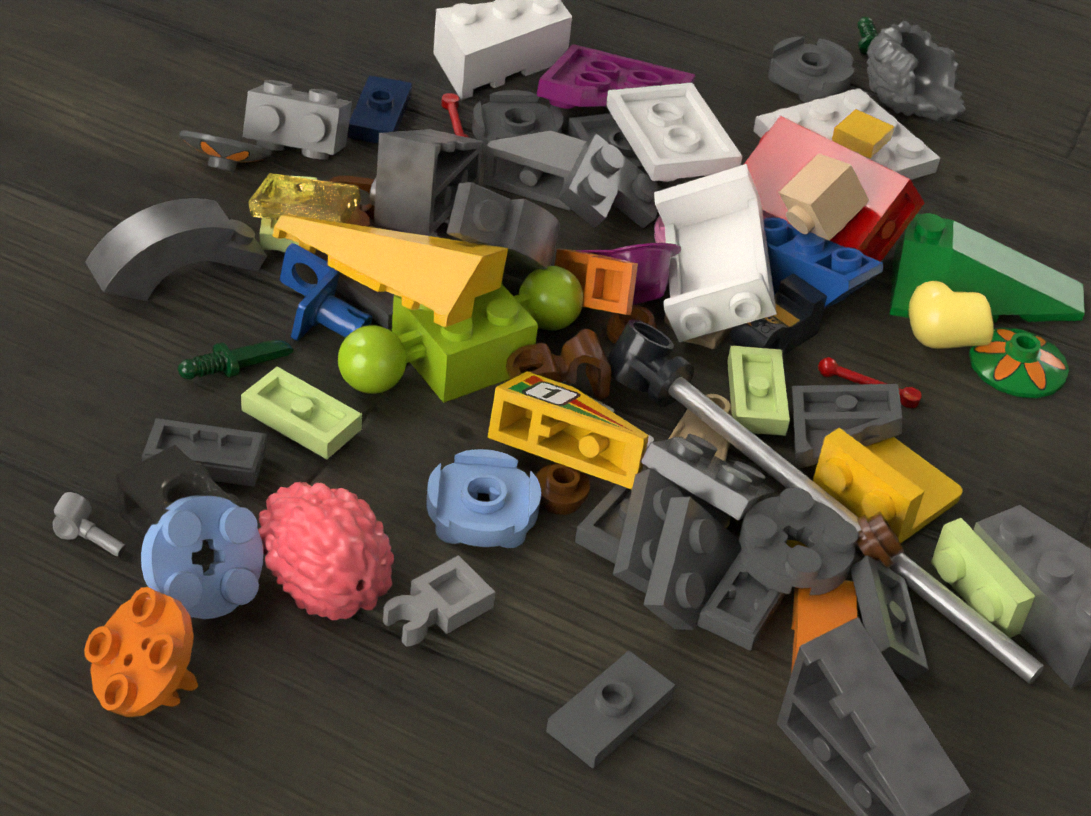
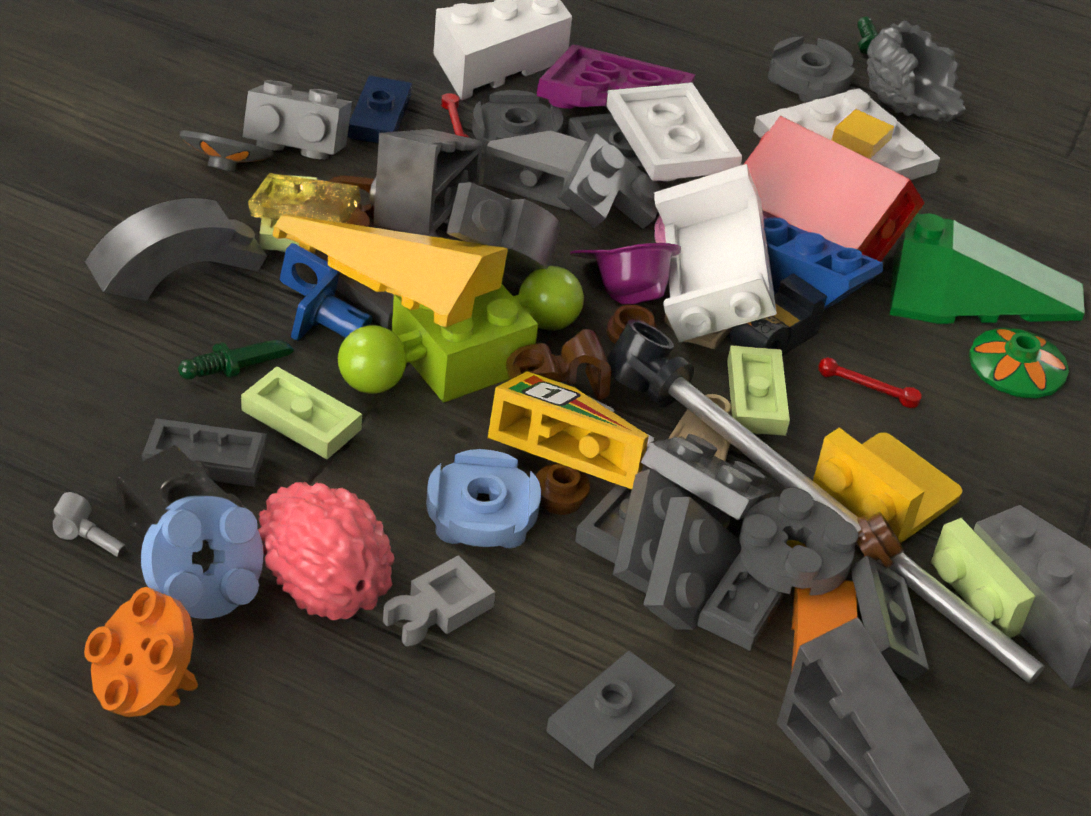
orange slope [555,249,638,315] -> none
tan brick [778,154,869,240] -> none
dark grey wing [792,384,902,468] -> none
light yellow hair [909,281,994,349] -> none

